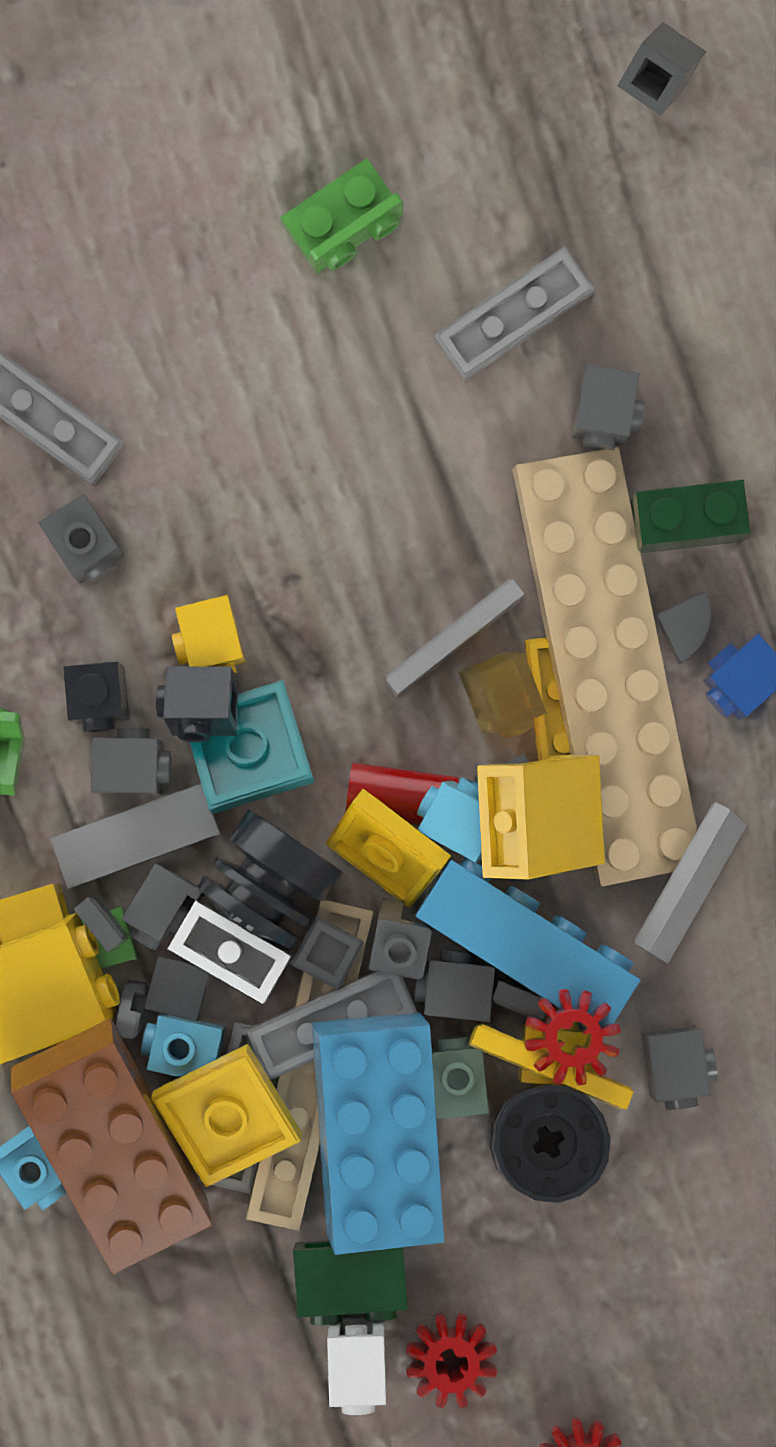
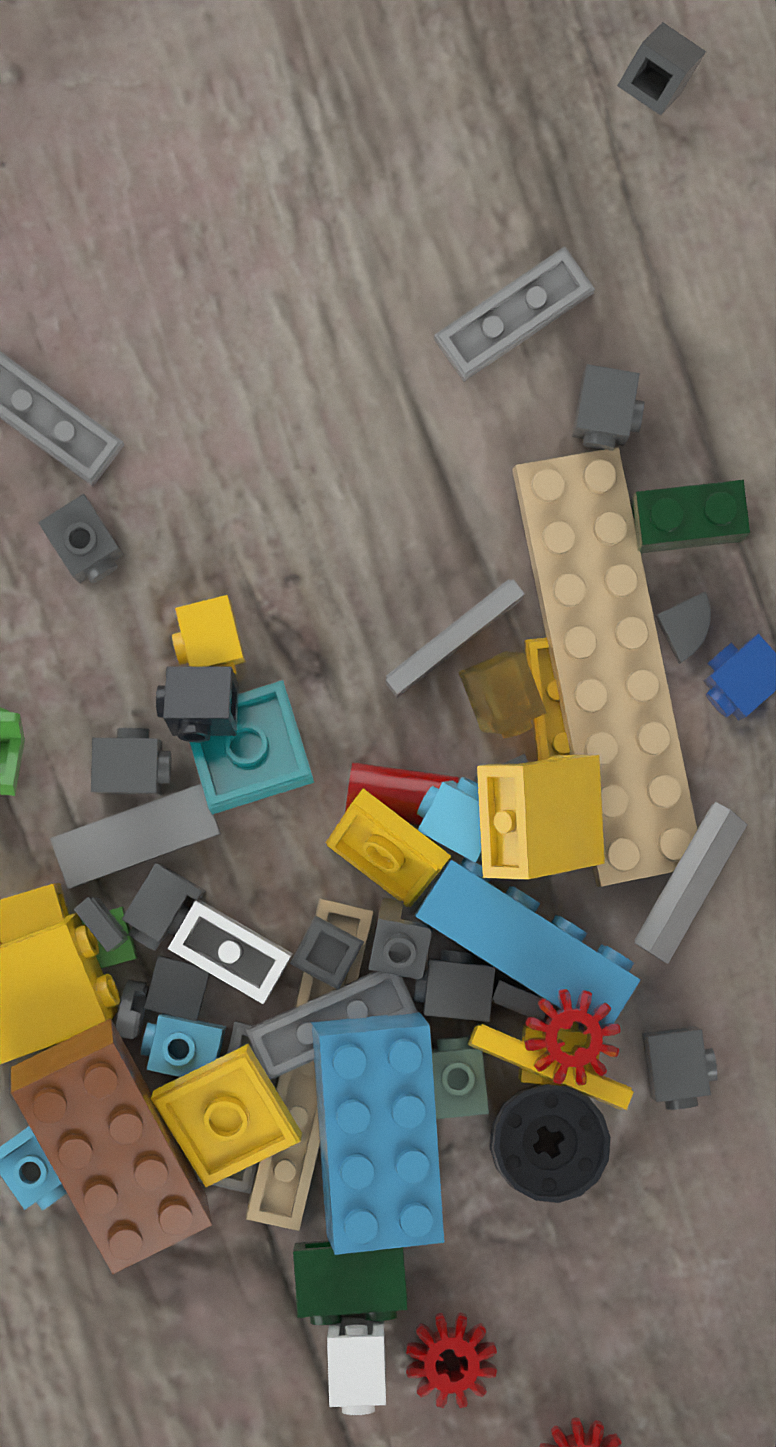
black brick [63,661,129,732] -> none
black wheel [197,809,343,950] -> none
bright green bracket [280,158,403,274] -> none

